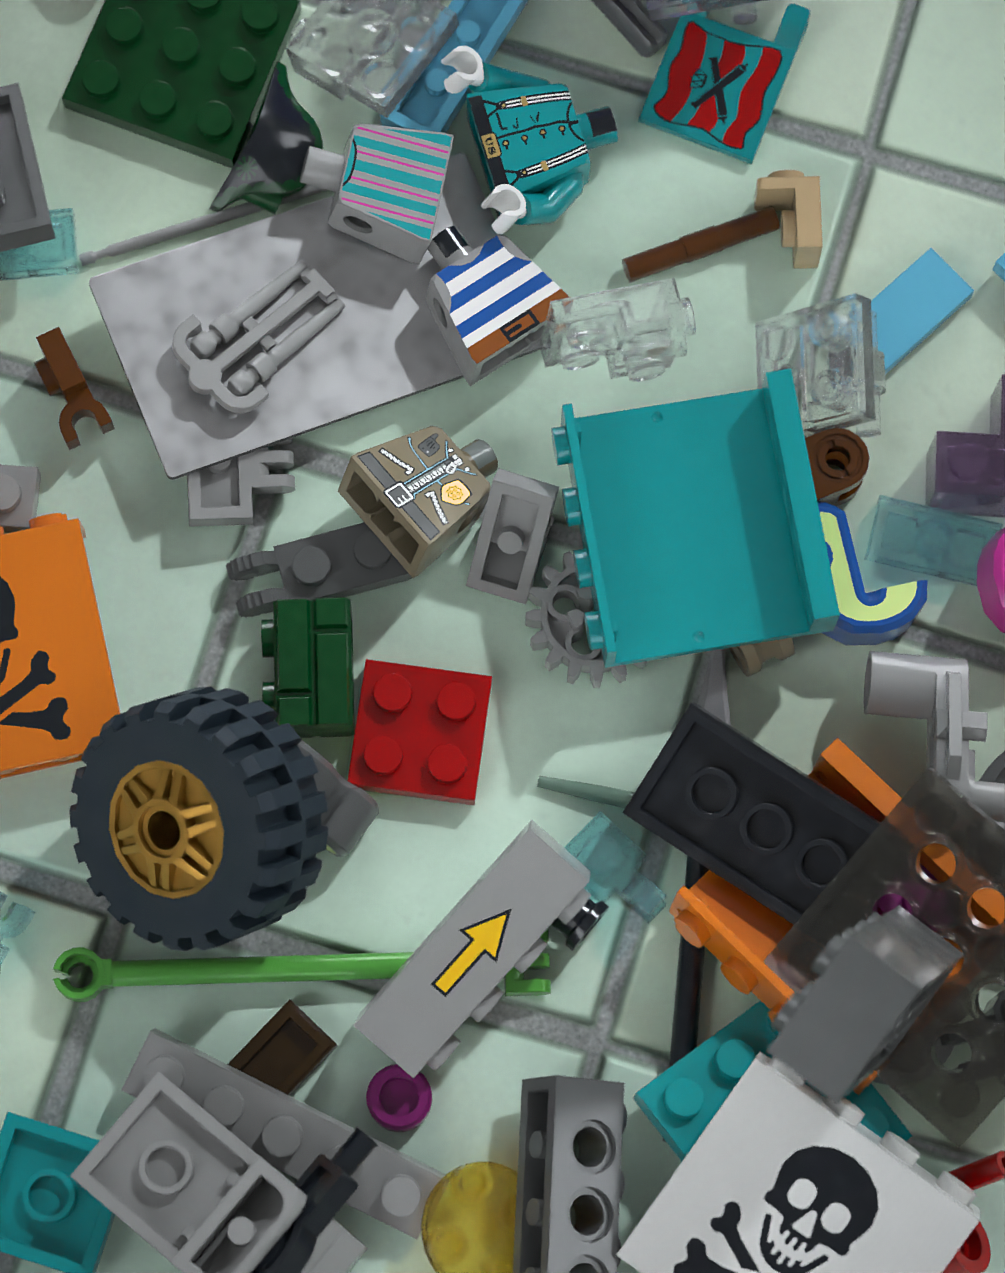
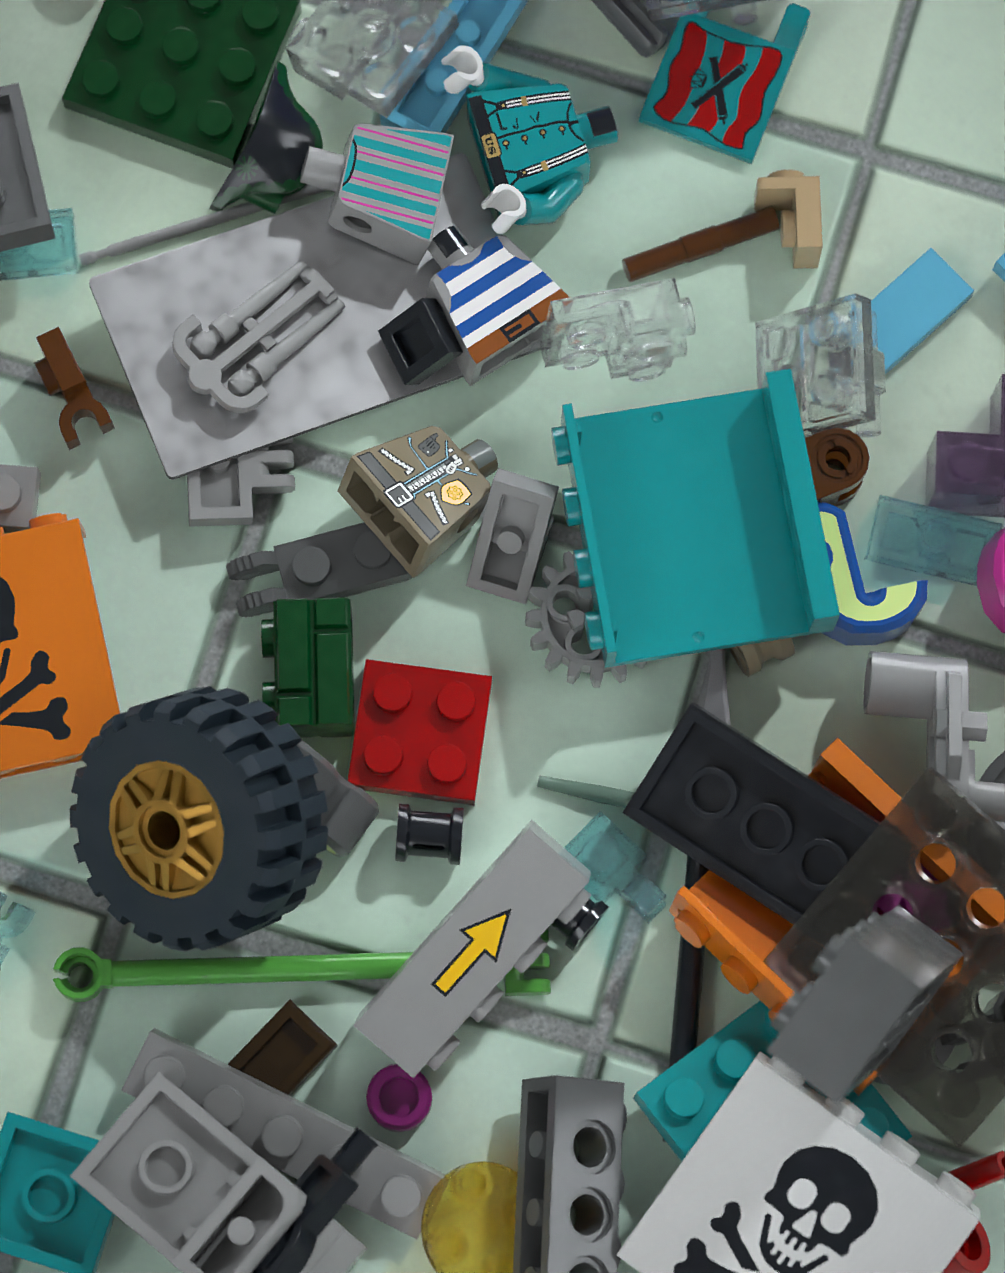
none -> black plate [378,298,463,385]
none -> black bush [395,804,464,865]

